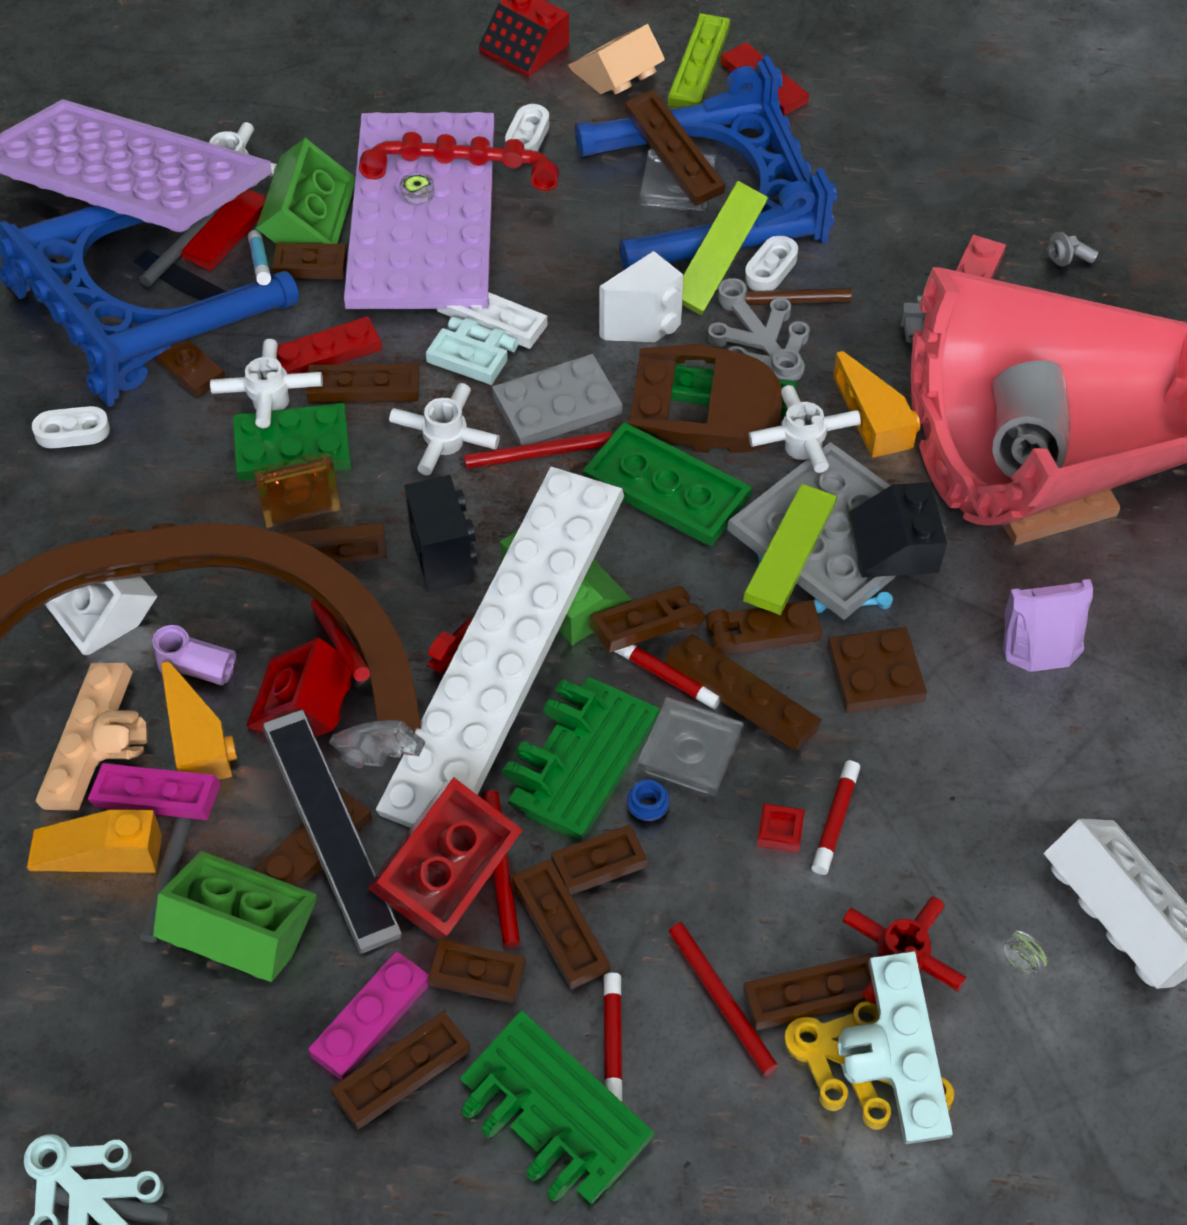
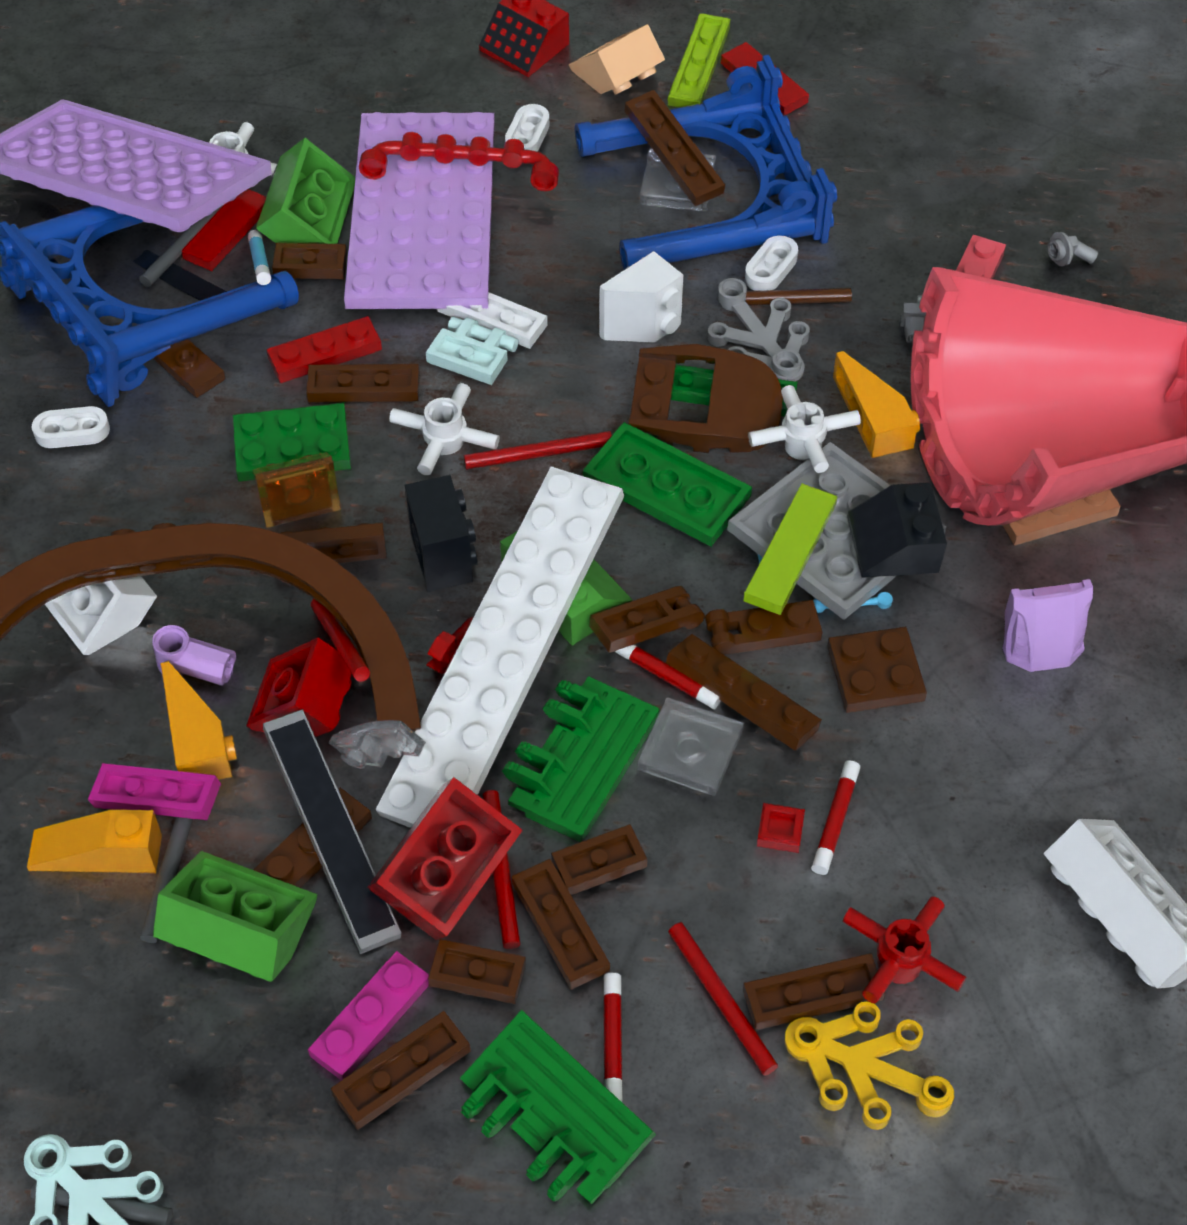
light nougat plate [35,663,148,810] -> none
white bar [210,339,323,428] -> none
clear tile [399,172,435,205] -> none
light grey plate [492,354,622,446] -> none
blue plate [627,780,669,821] -> none
lime tile [682,181,769,316] -> none
light aqua plate [838,951,953,1144] -> none
light grey brick [991,360,1070,478] -> none
clear tile [1004,931,1049,976] -> none

